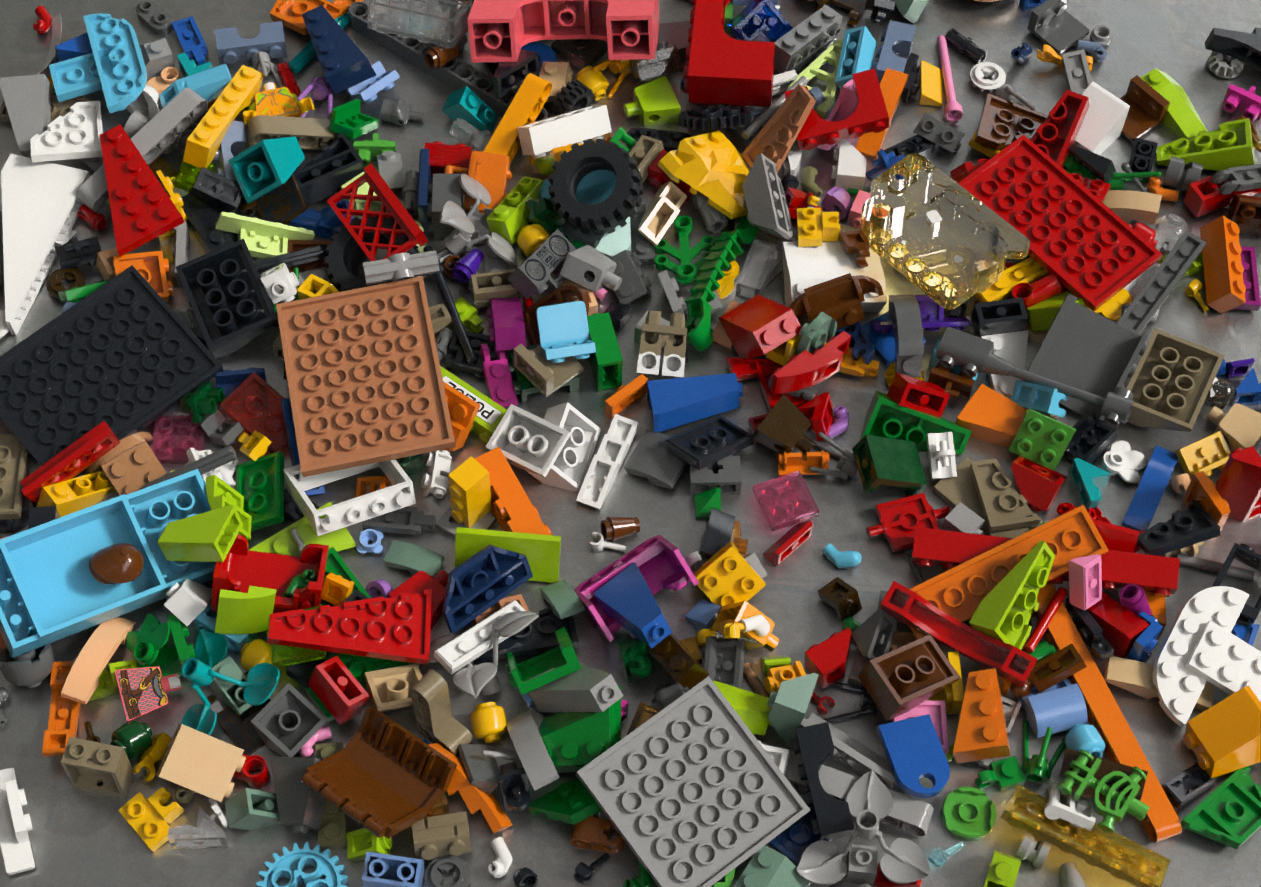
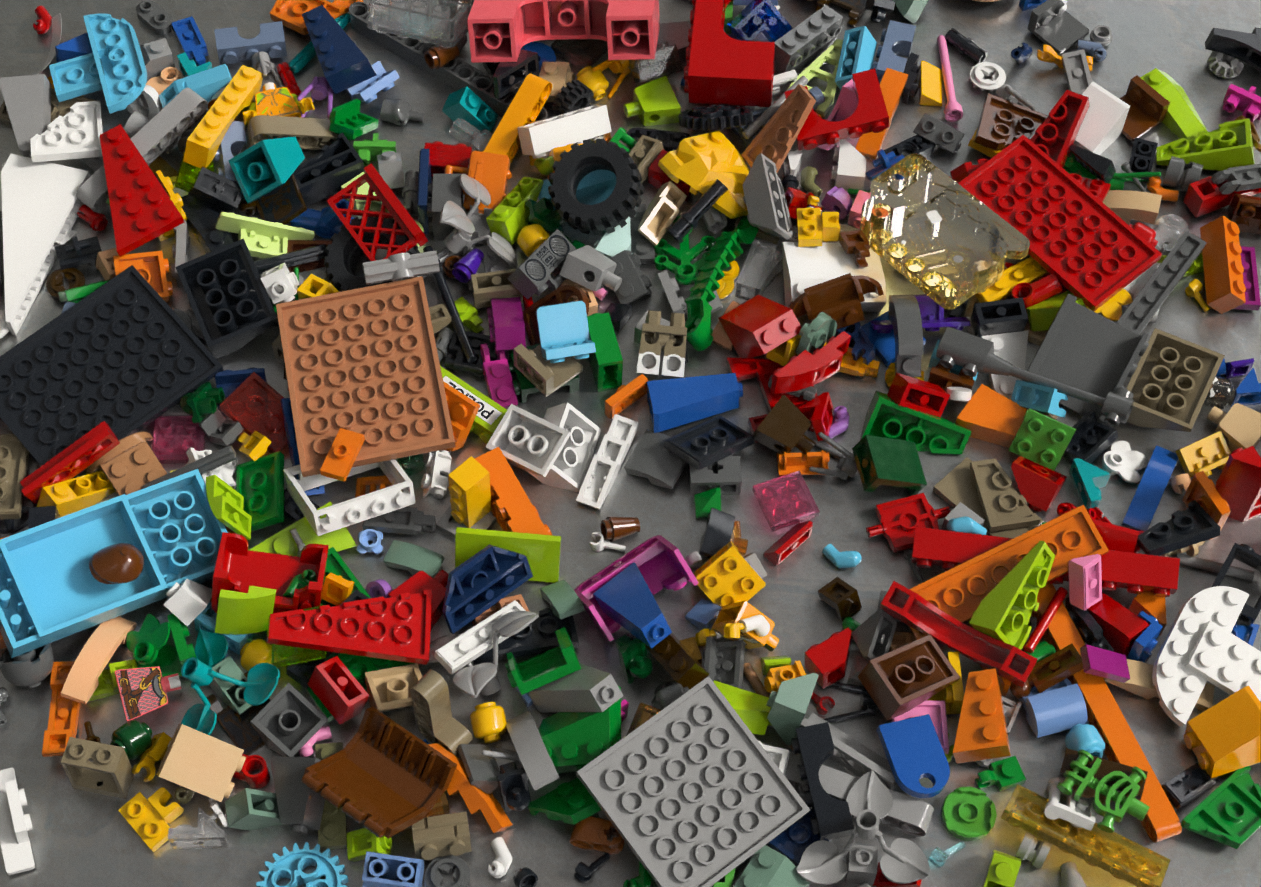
lime slope [158,505,243,562] -> none
white hips [926,432,957,479] -> none
green plant [1021,720,1065,783] -> none
magenta cone [1119,584,1152,615] -> none
none -> orange plate [320,428,365,482]
none -> black pin [666,179,728,243]
none -> white tile [947,387,972,401]
none -> medium azure arm [947,516,987,535]
none -> magenta tile [1080,644,1130,683]

